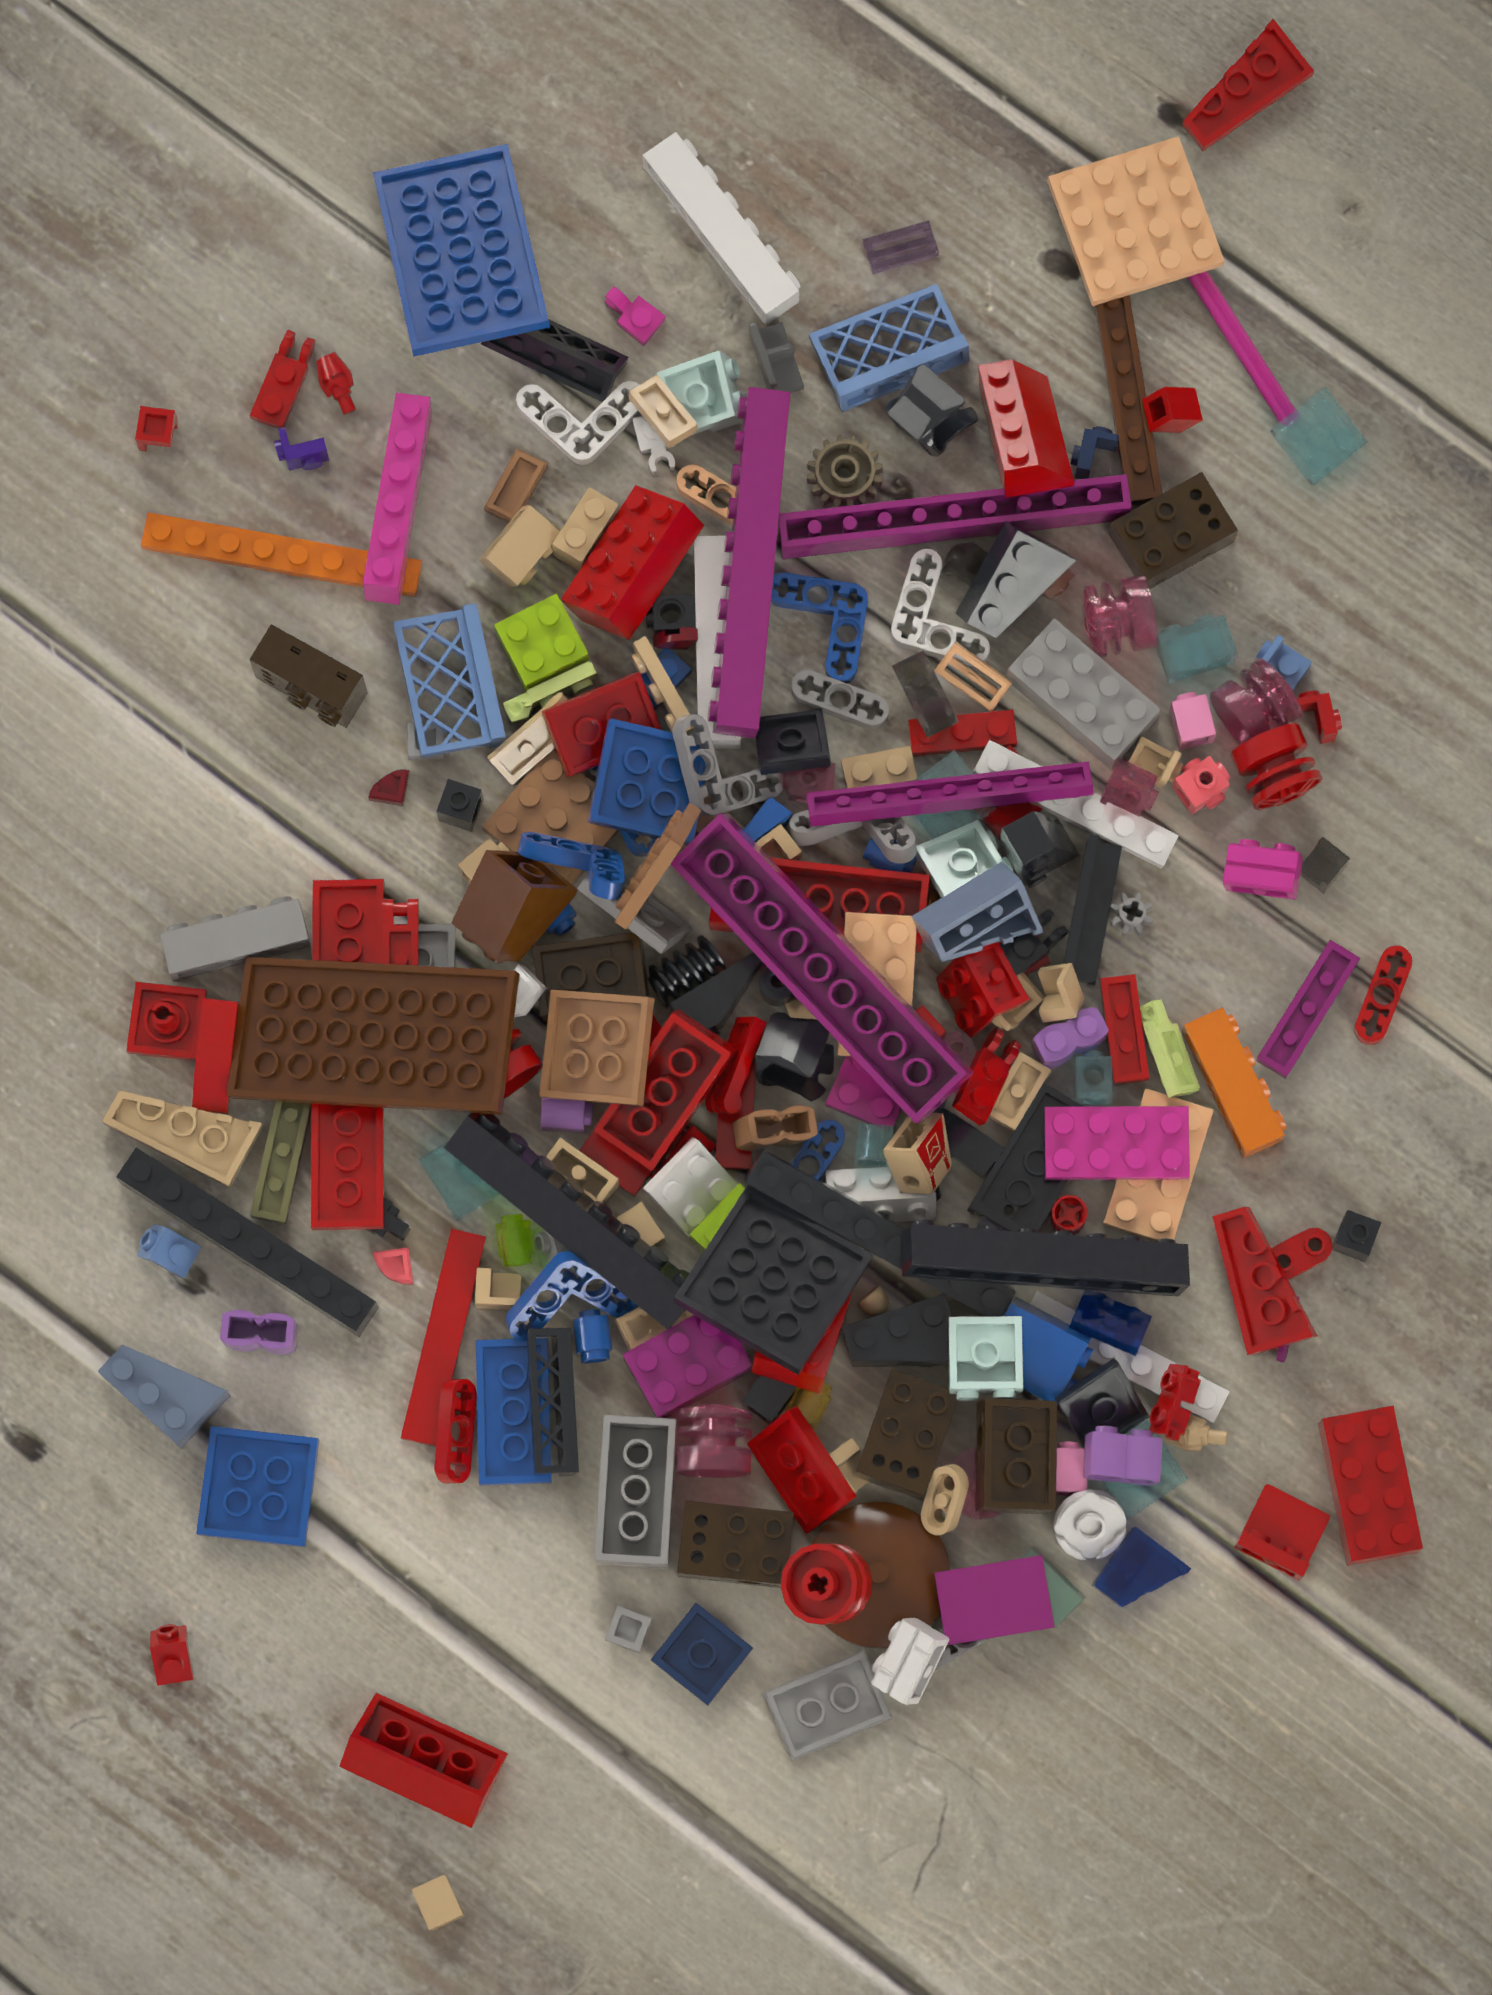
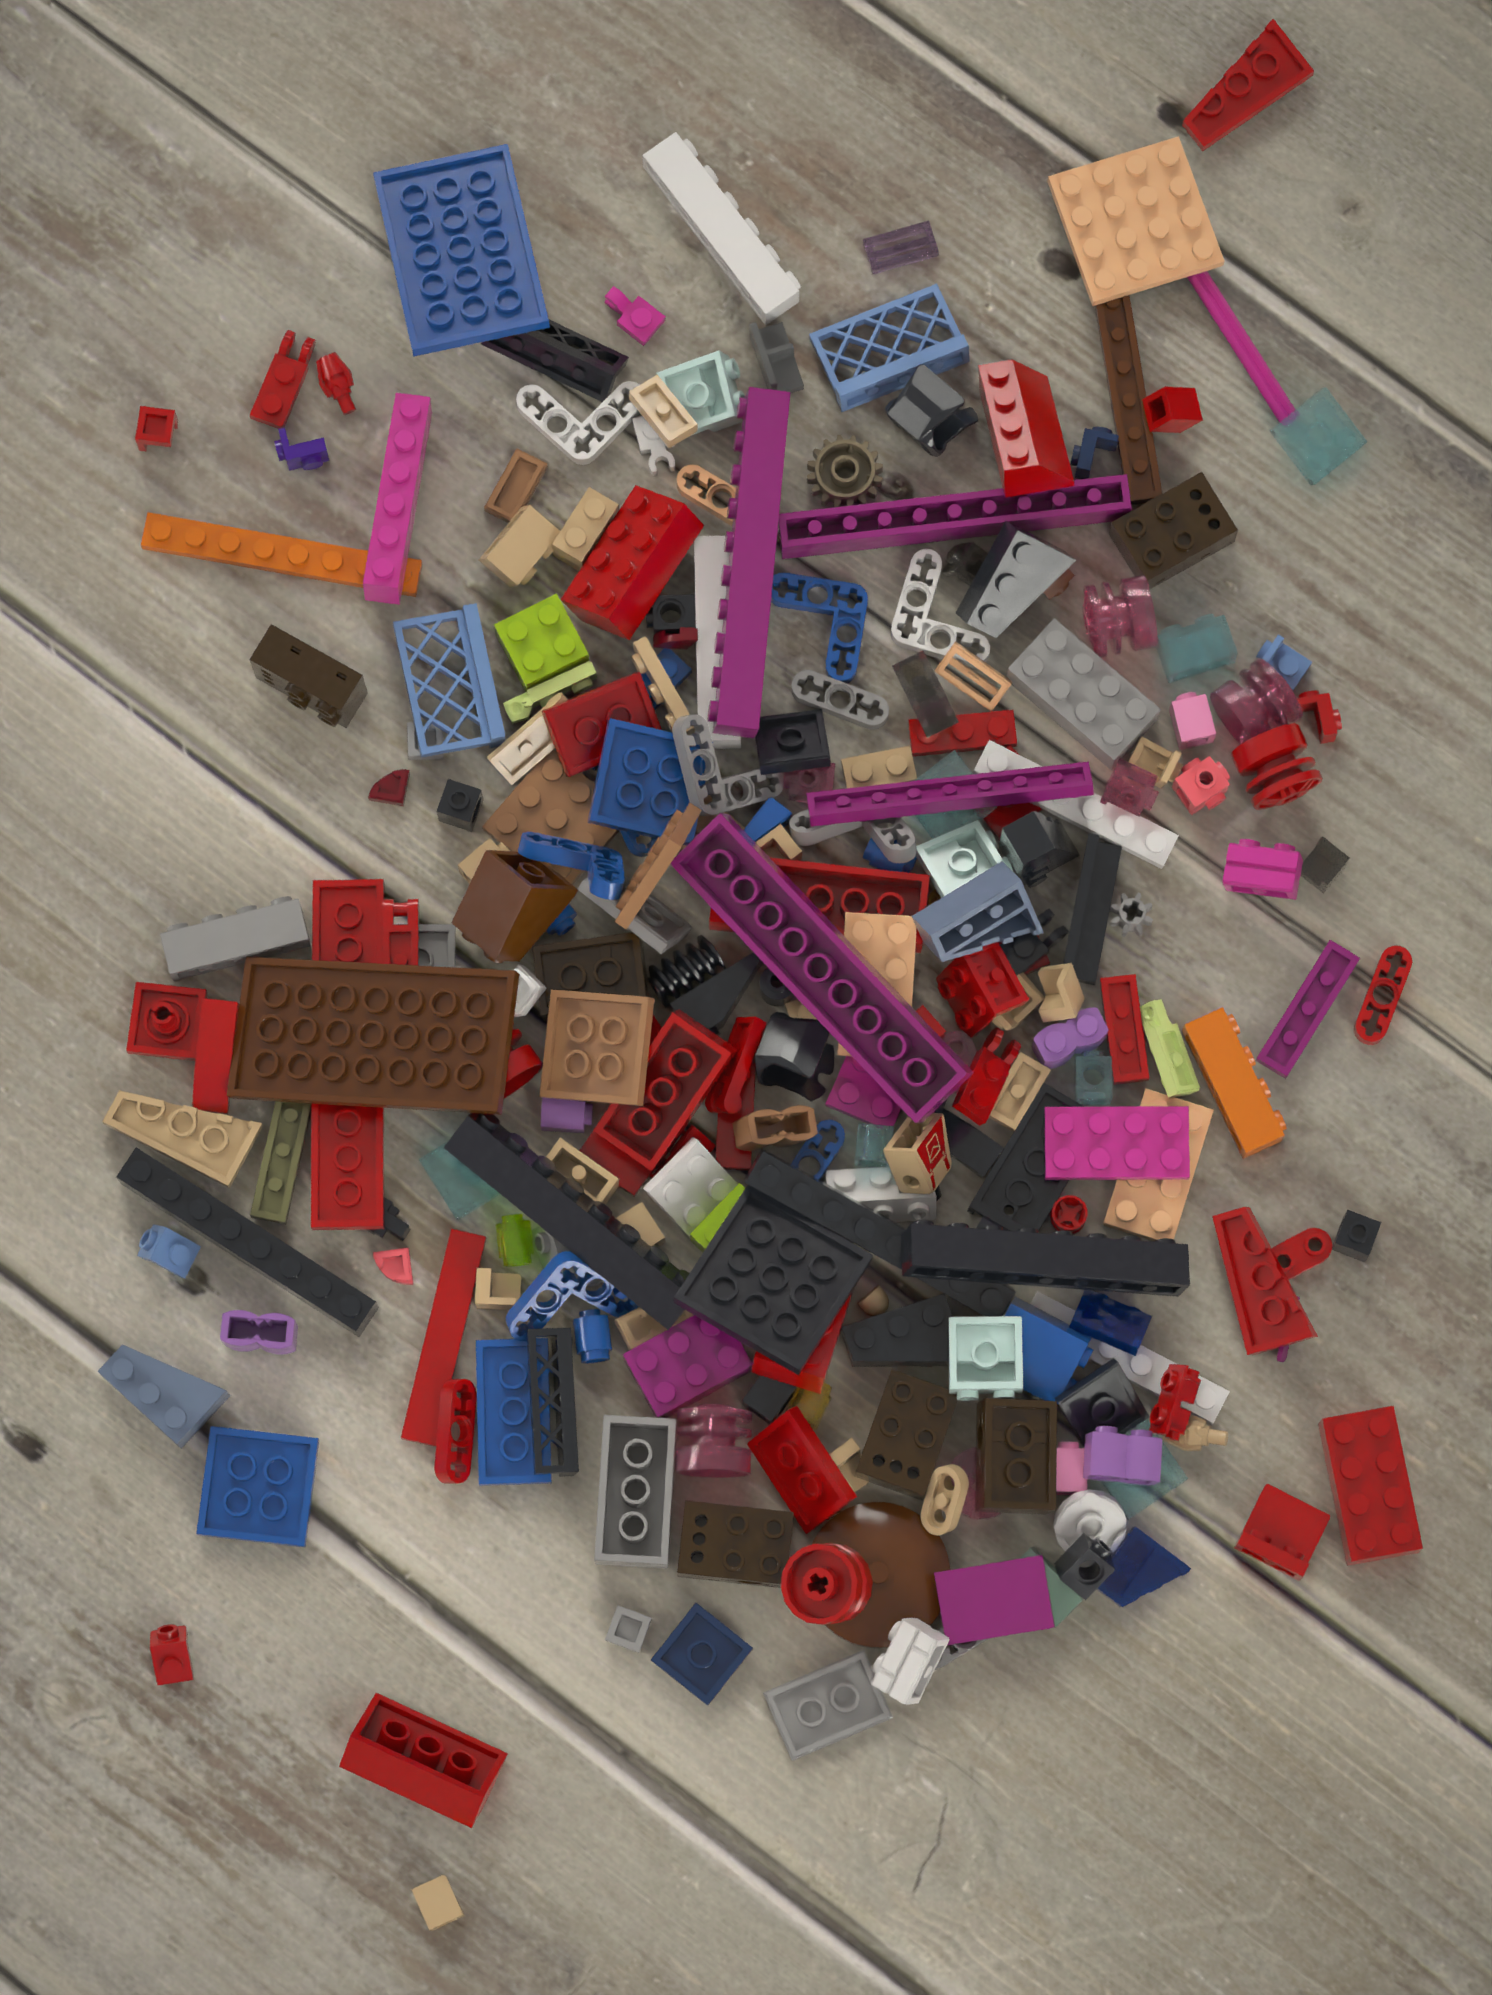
none -> black brick [1054,1533,1116,1600]

